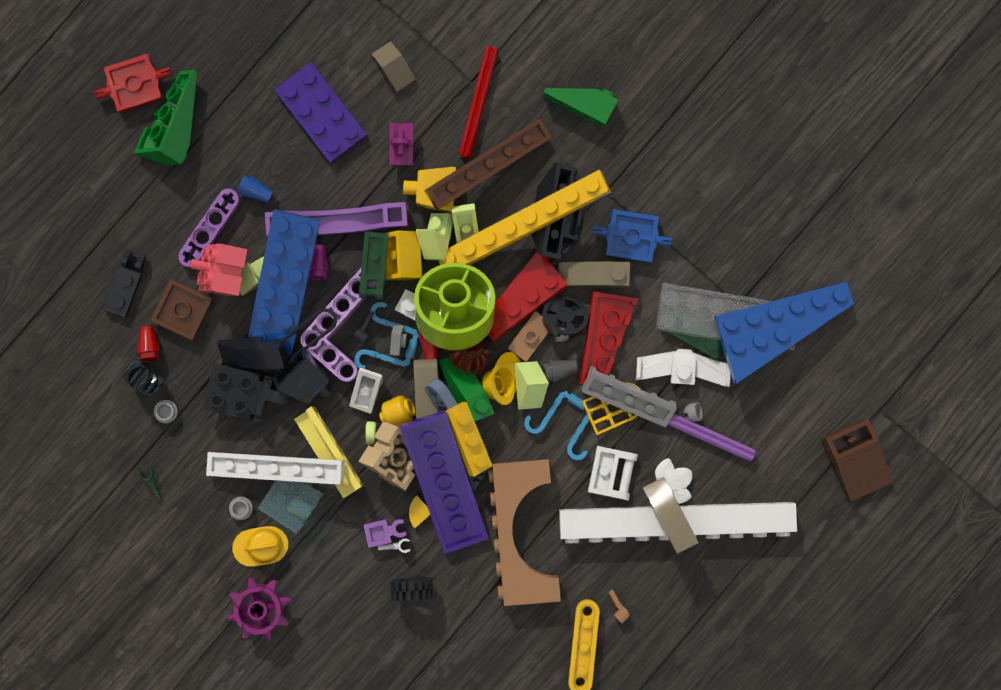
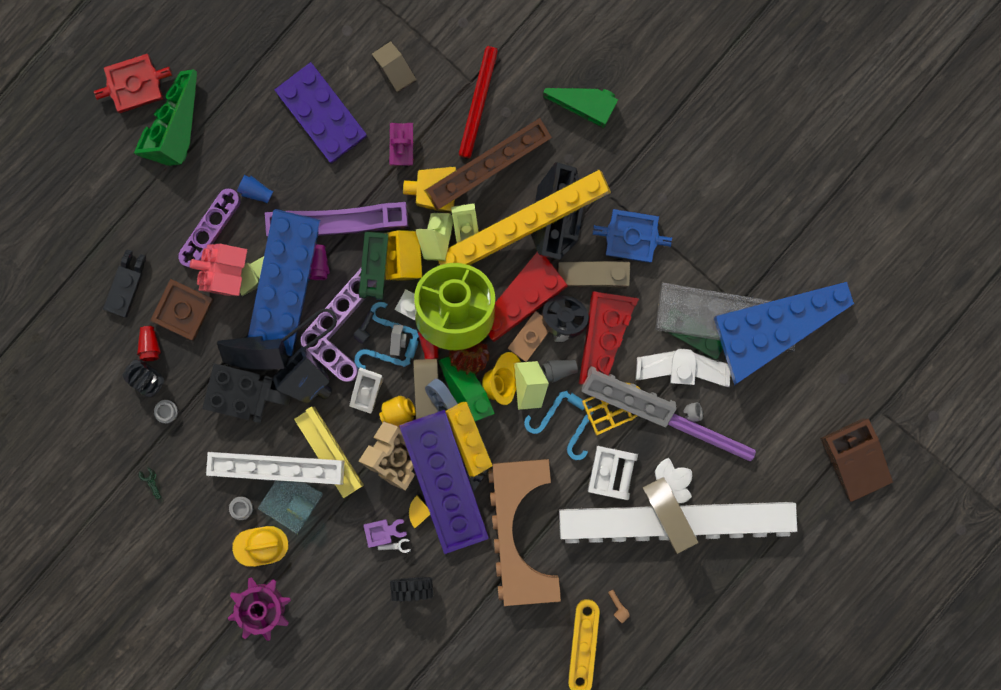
yellowish green tile [366,421,377,445] -> none

